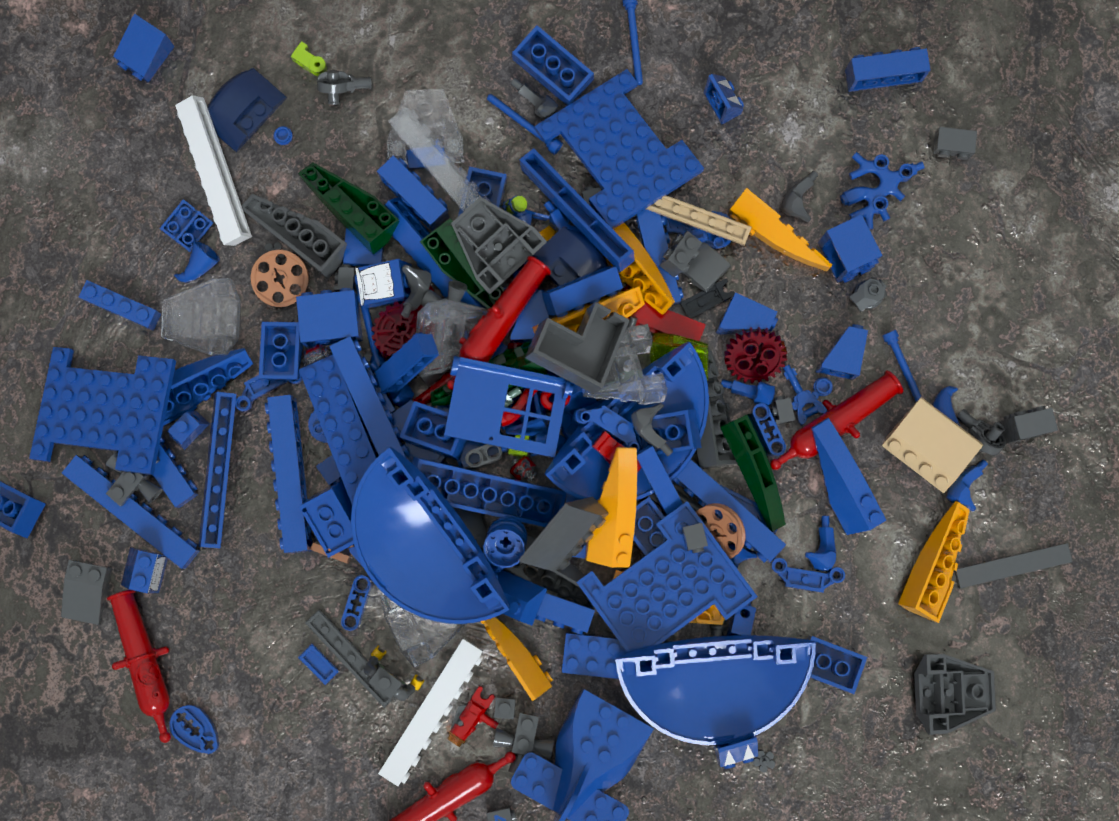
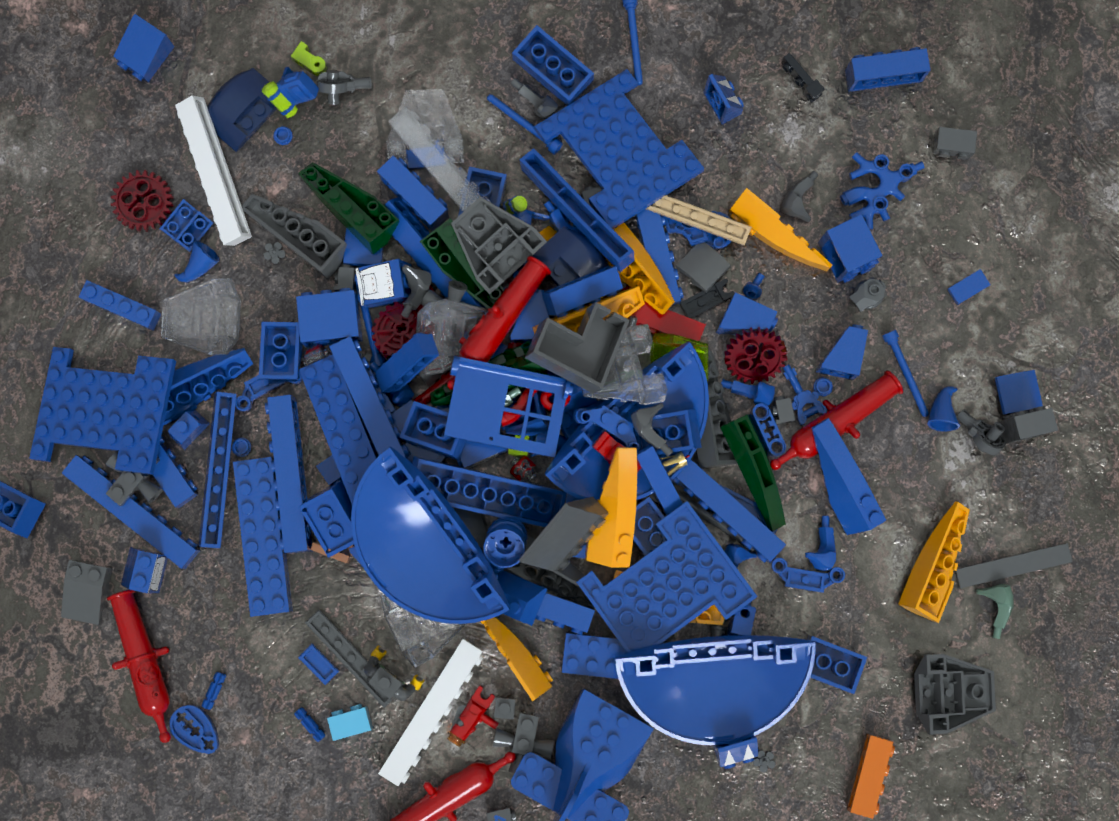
nougat wedge [251,250,309,307] -> none
blue plate [308,410,327,443] -> none
blue beam [341,575,373,631] -> none
dark grey beam [465,444,502,469] -> none
dark grey brick [659,231,702,277] -> none
dark grey brick [682,523,708,553] -> none
nougat wedge [696,503,746,559] -> none
tan slope [882,397,983,493] -> none
blue animal [946,459,988,512] -> none
none -> dark red gear [111,170,174,232]
none -> blue axle [201,672,226,710]
none -> blue plate [232,438,252,457]
none -> blue brick [233,457,293,617]
none -> blue piece [262,67,319,118]
none -> blue axle [294,707,325,742]
none -> medium azure brick [327,704,373,741]
none -> pearl gold piece [659,451,690,476]
none -> blue plate [743,273,765,299]
none -> black plate [781,52,825,103]
none -> orange brick [847,734,895,819]
none -> blue tile [947,269,991,305]
none -> sand green animal [976,584,1014,639]
none -> blue slope [995,370,1043,415]

